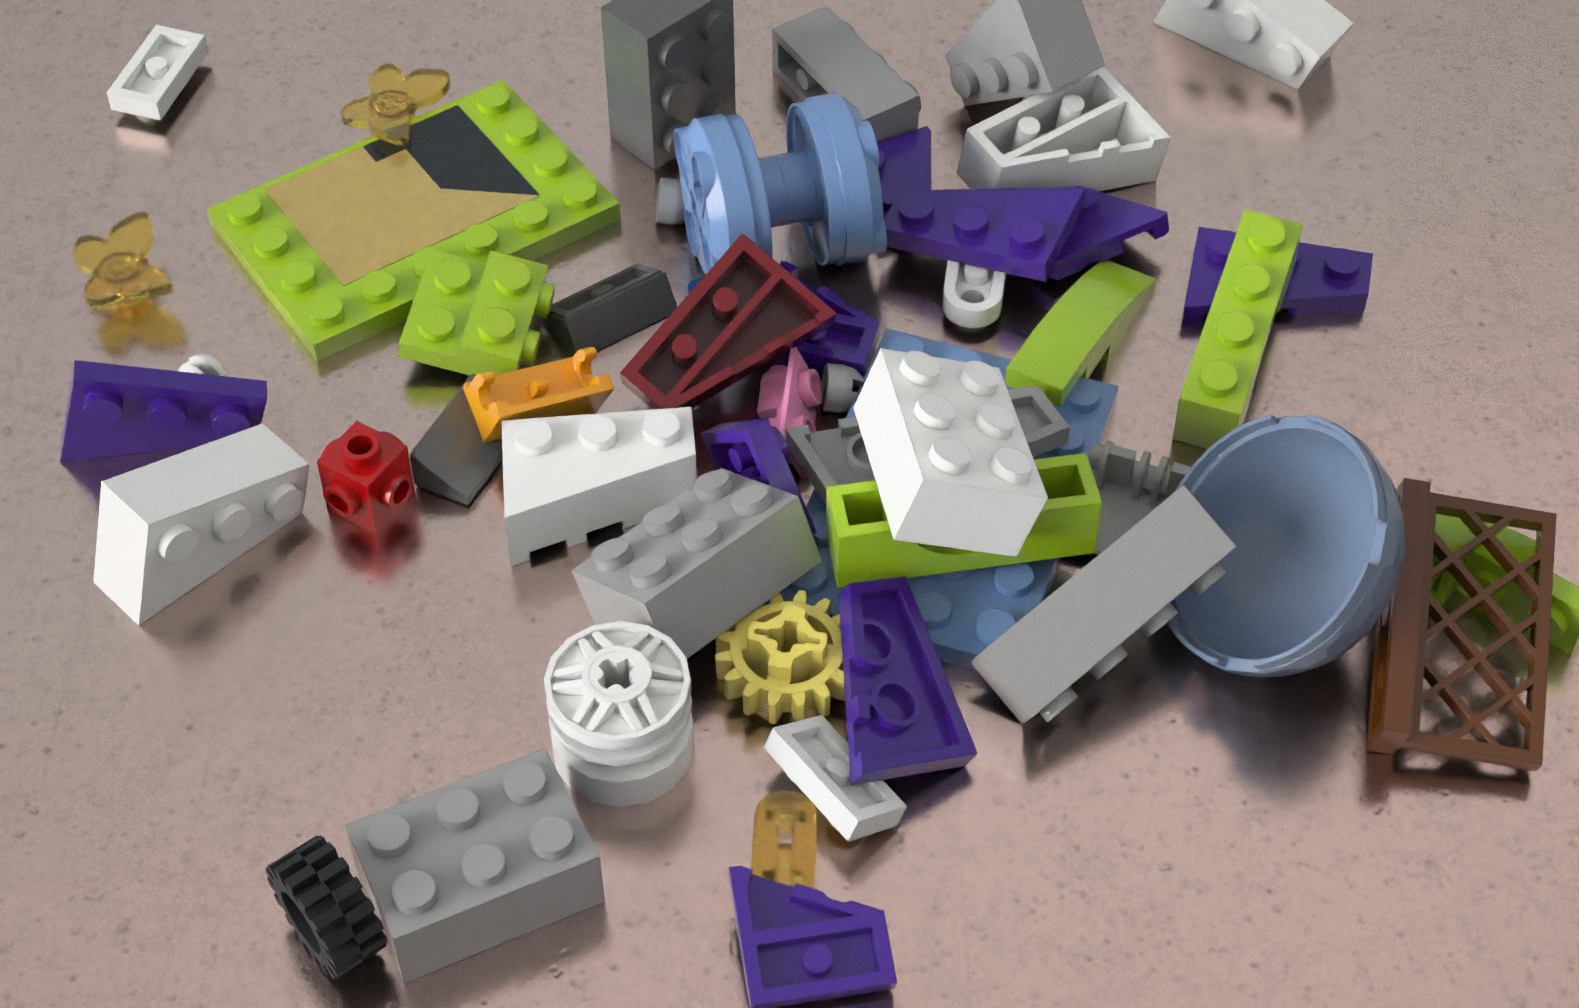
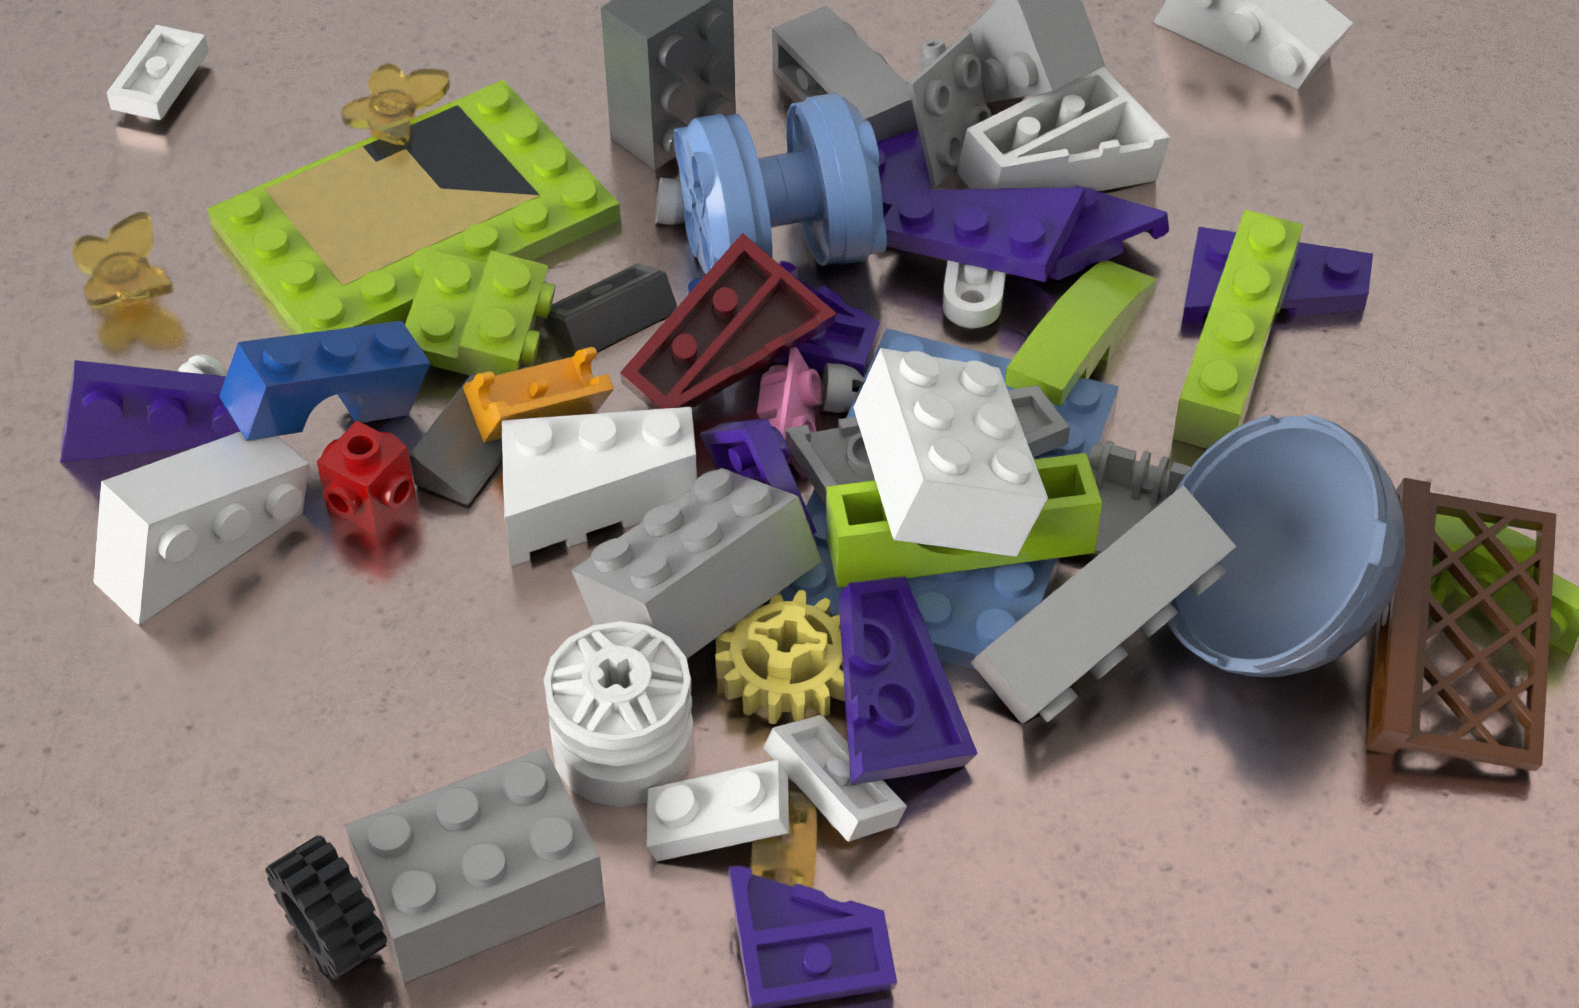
none -> blue arch [219,321,430,441]
none -> white plate [646,760,789,861]
none -> light grey hinge [908,32,992,187]

